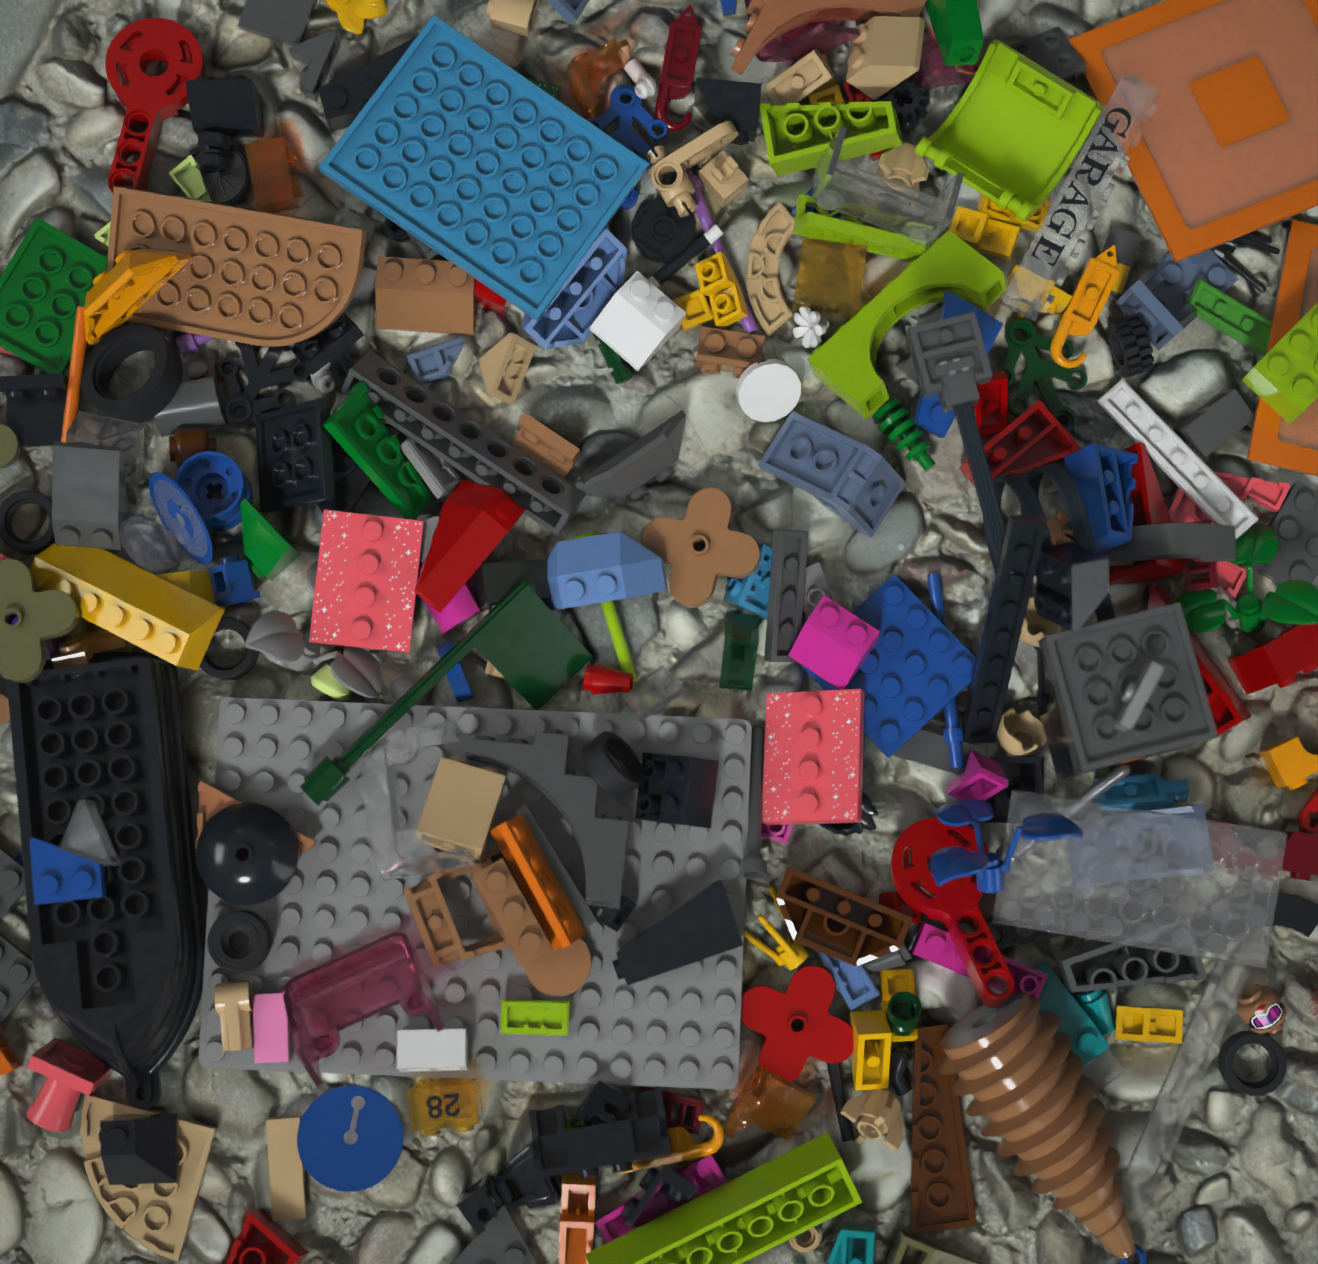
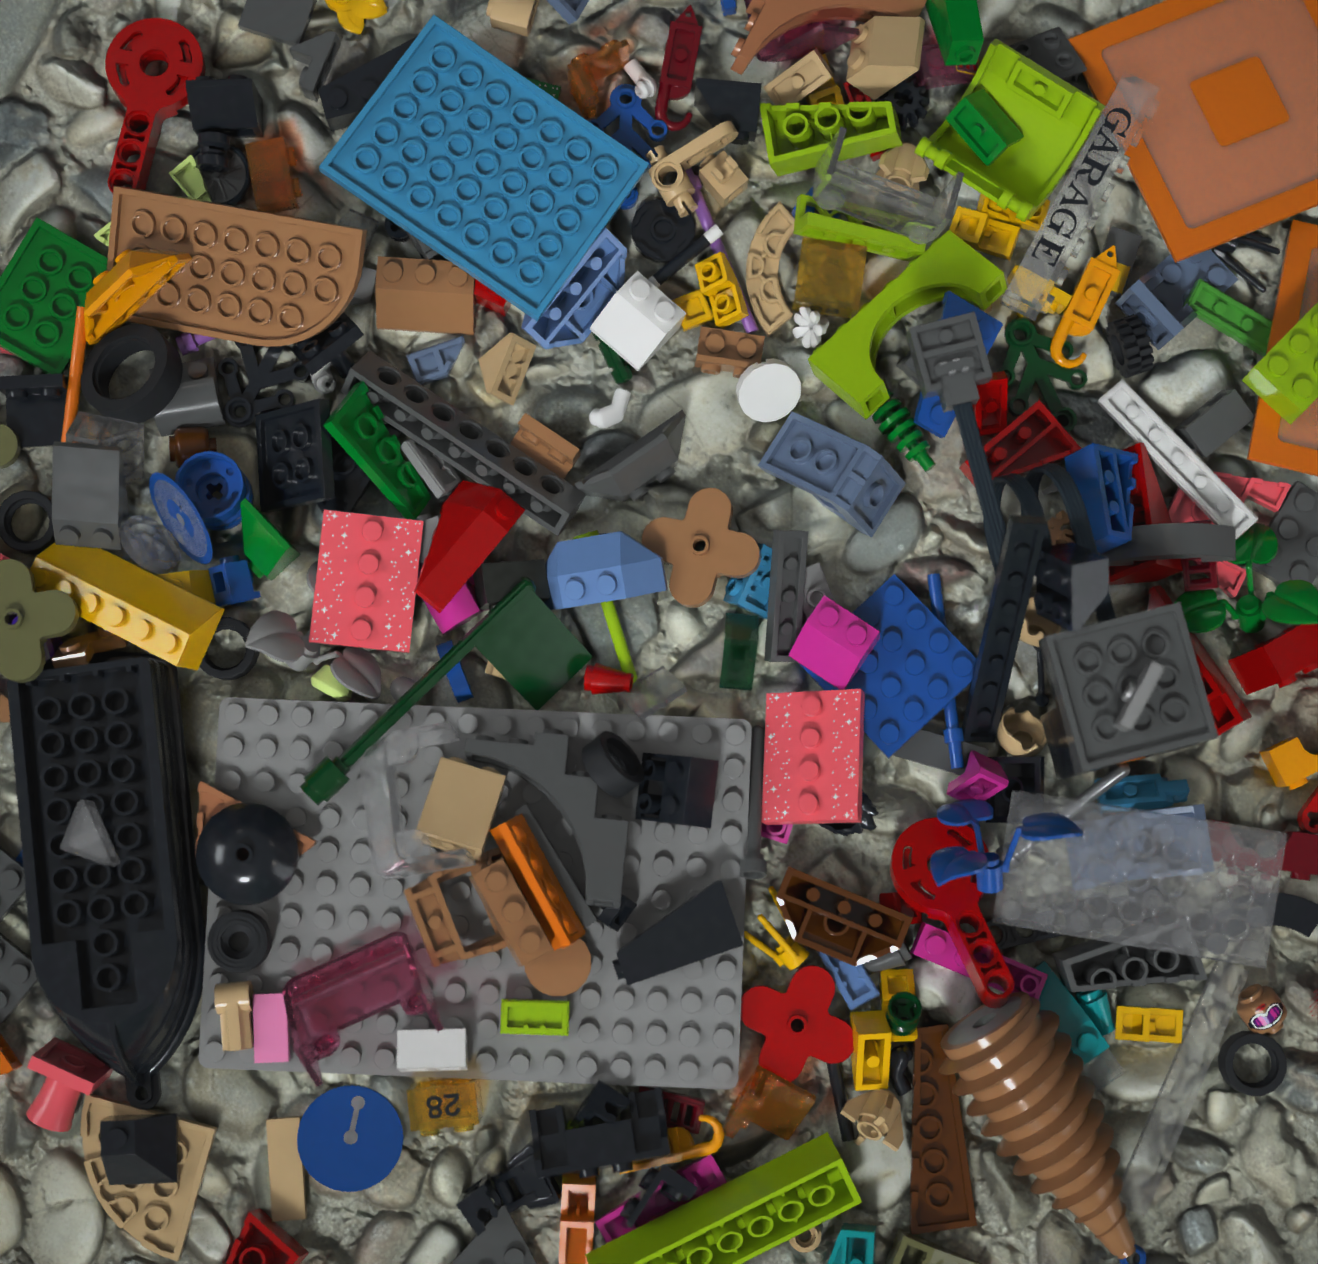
blue wing [29,838,107,905] -> none
none -> white arm [589,388,631,429]
none -> green panel [945,89,1024,166]

